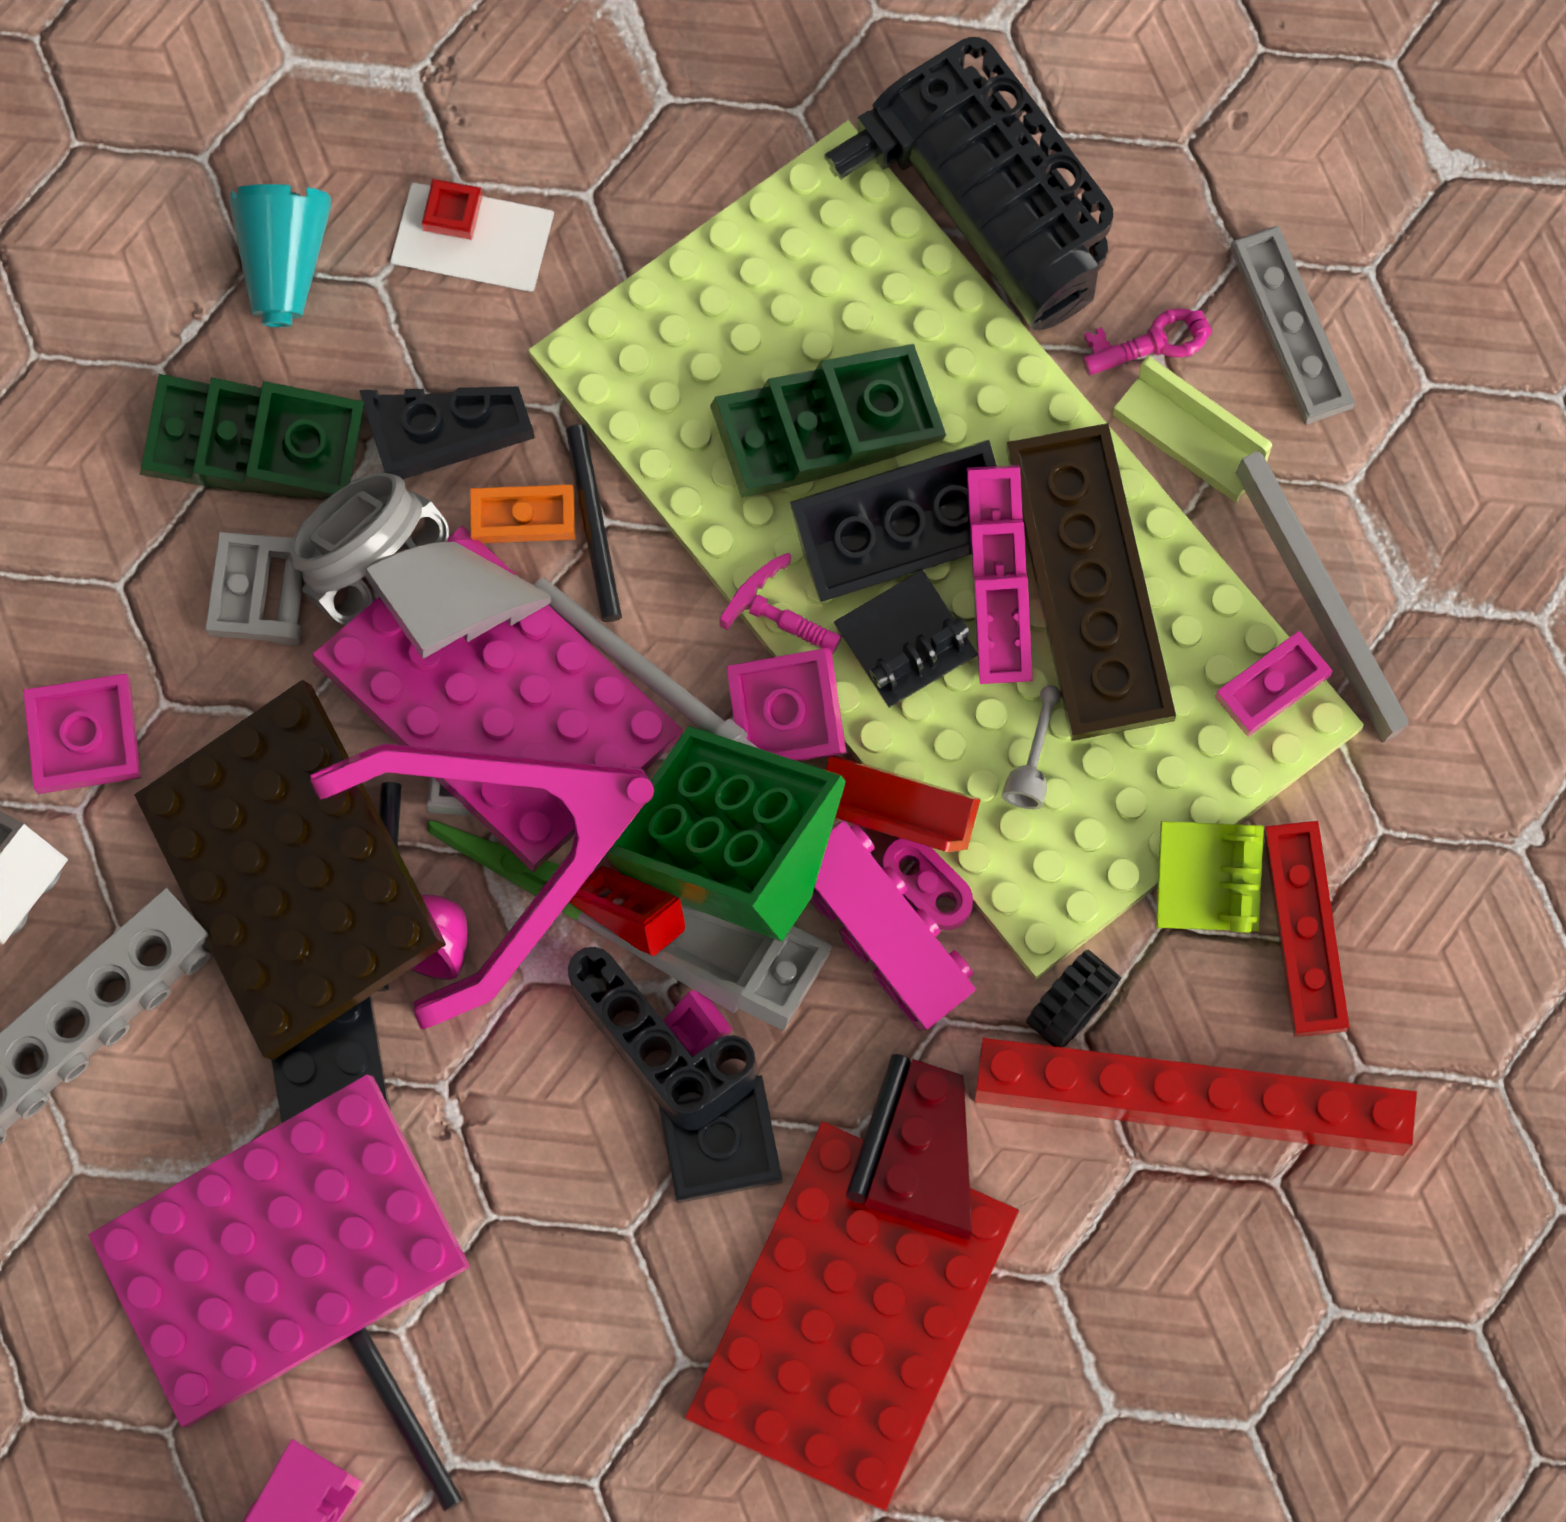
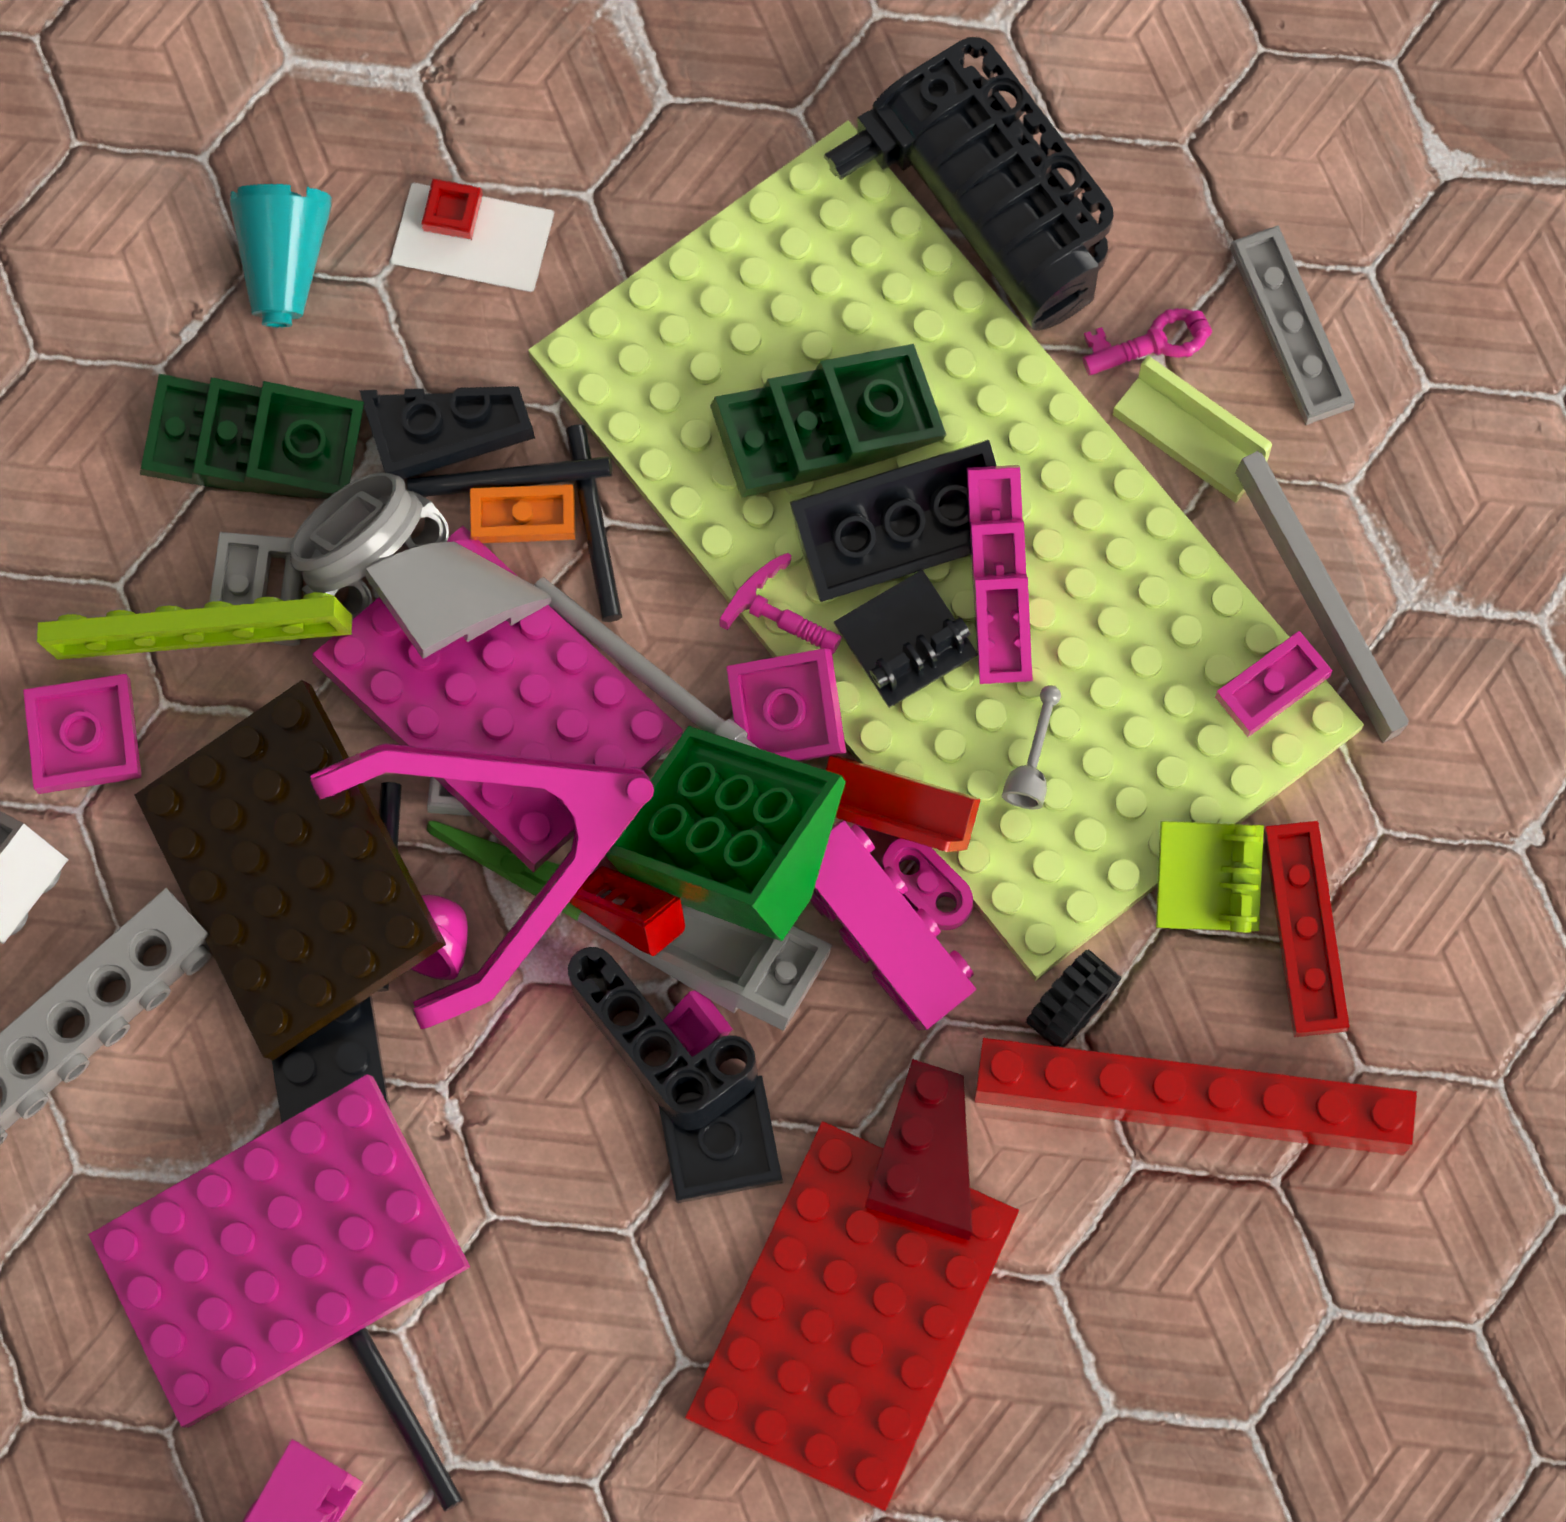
black bar [846,1054,911,1203] -> none
dark brown plate [1006,423,1176,741] -> none
none -> lime plate [37,592,352,660]
none -> black bar [407,456,612,497]

